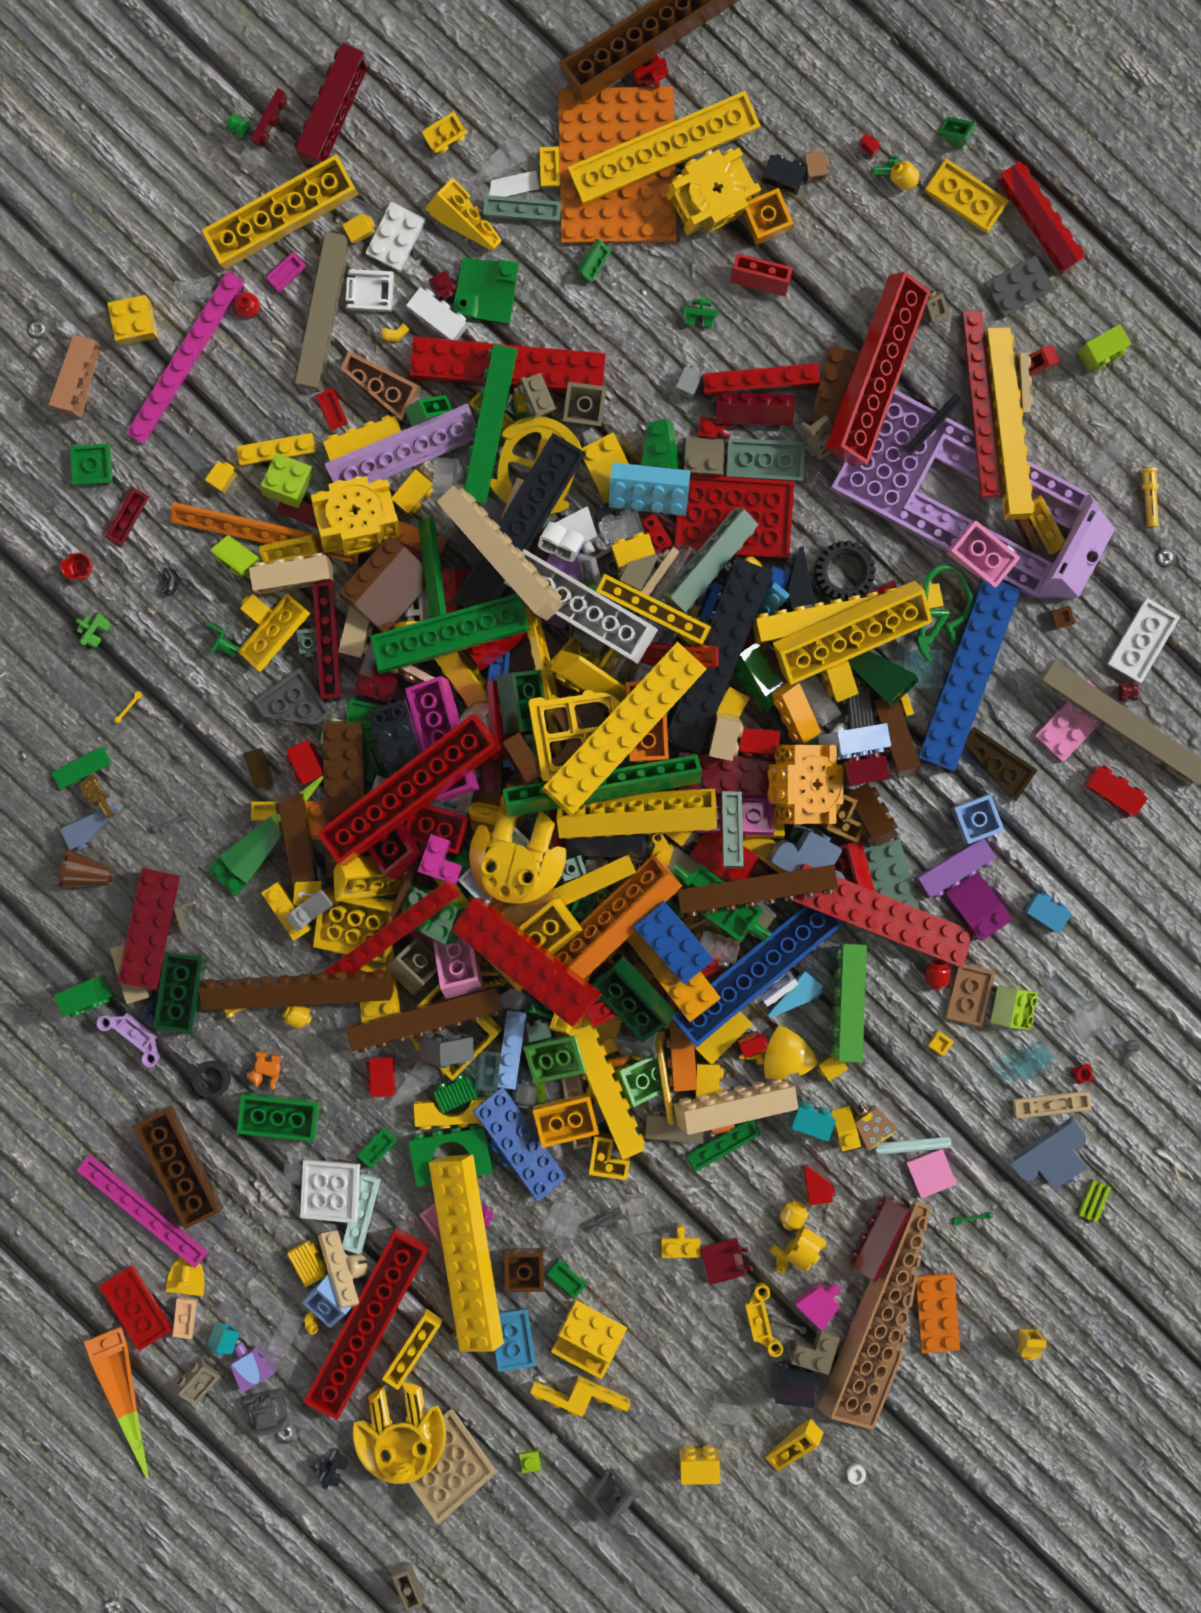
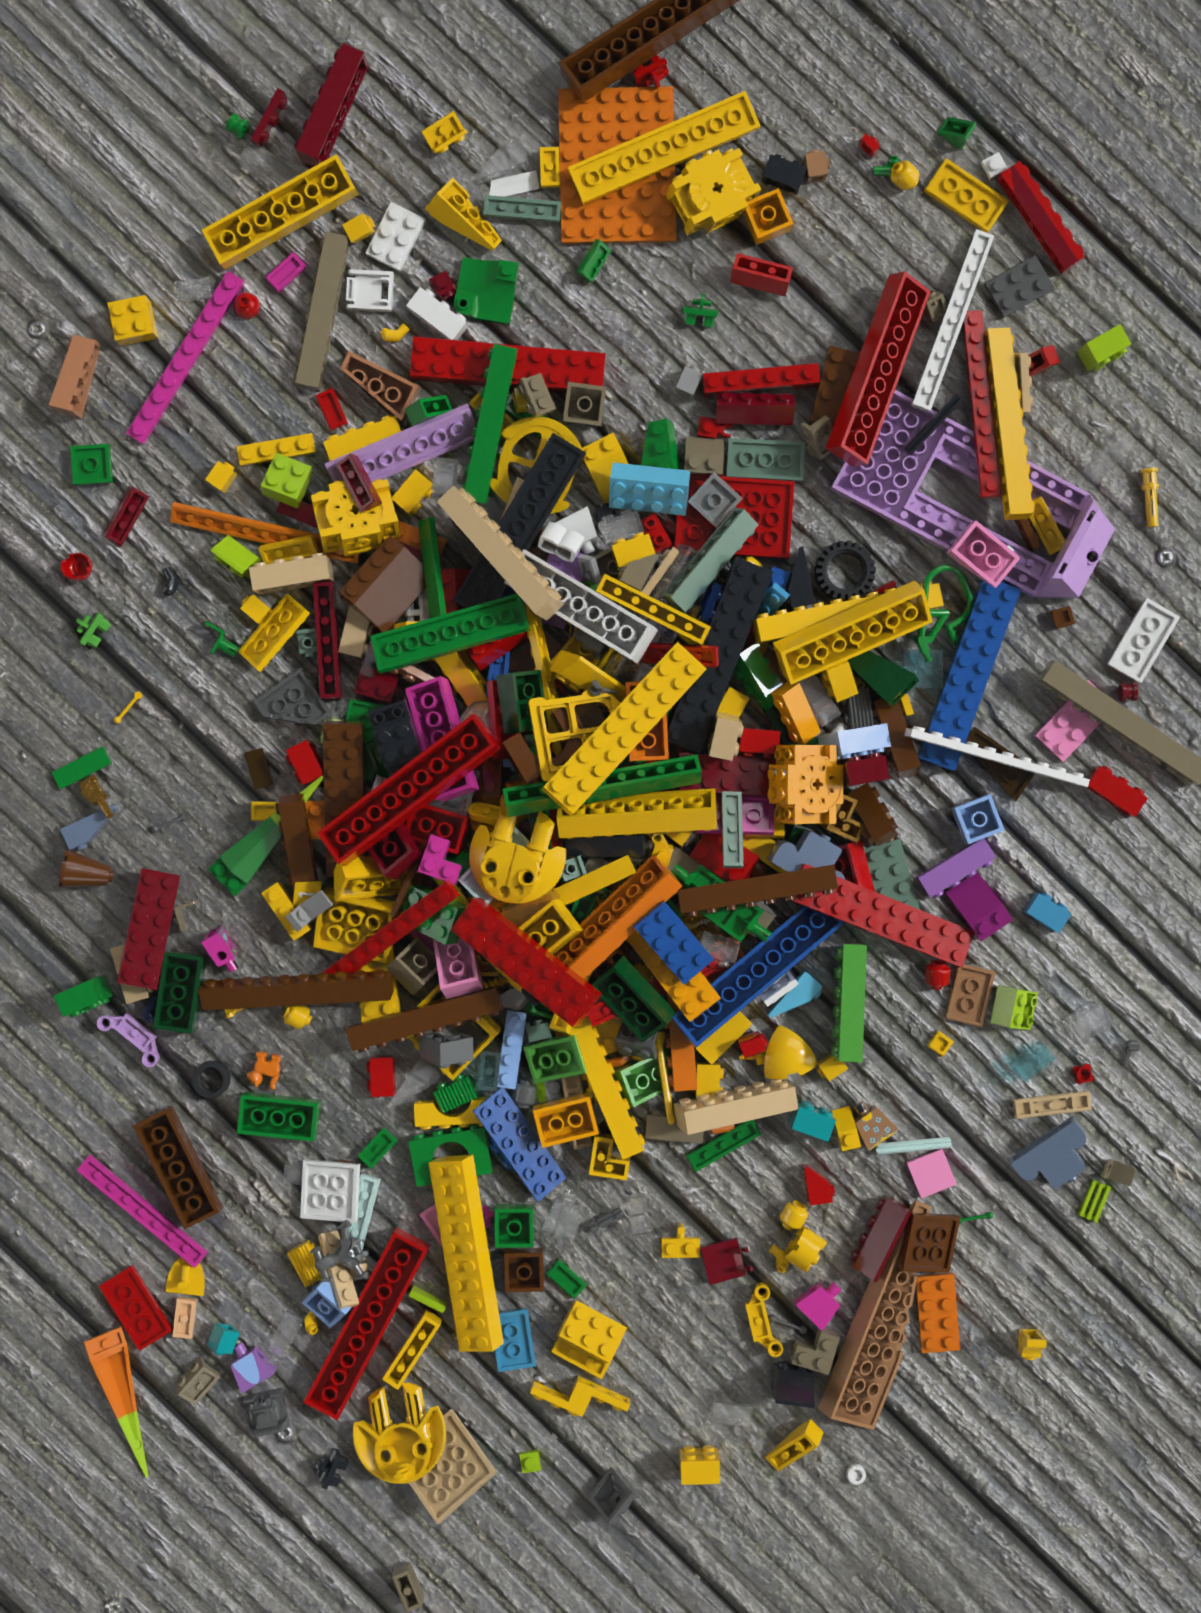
none -> dark pink torso [201,925,239,972]
none -> dark grey piece [310,1220,369,1283]
none -> dark red slope [336,453,382,513]
none -> lime tile [409,1285,448,1313]
none -> green brick [495,1204,534,1248]
none -> dark grey hand [588,680,616,696]
none -> light grey plate [688,472,743,528]
none -> reddish brown plate [898,1213,961,1273]
none -> white plate [904,726,1090,787]
none -> white plate [911,229,994,413]
none -> white plate [981,152,1008,180]
none -> dark tan bracket [1101,1159,1136,1186]

